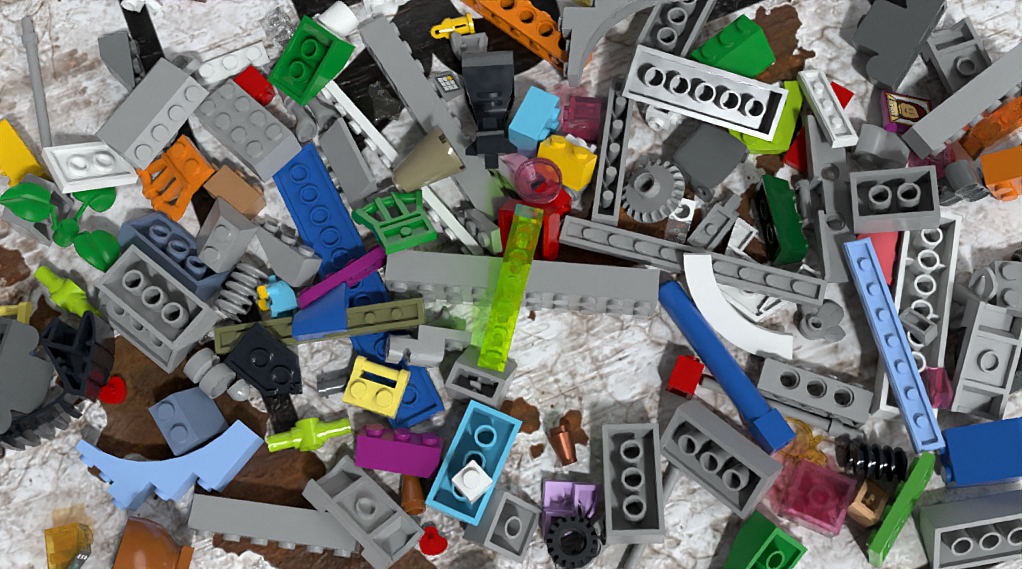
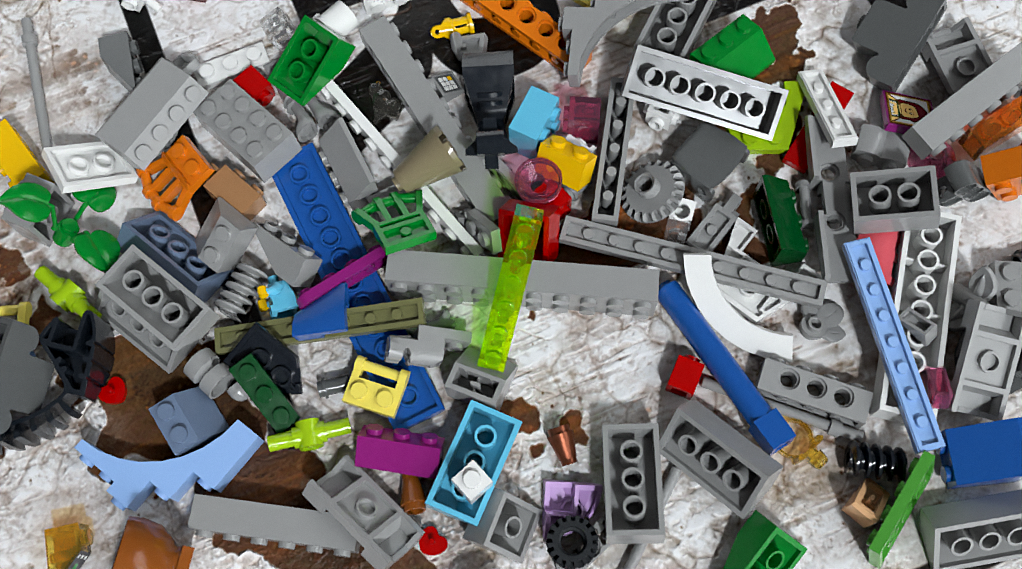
clear pink brick [777,459,857,538] -> none
none -> dark green plate [229,353,301,433]

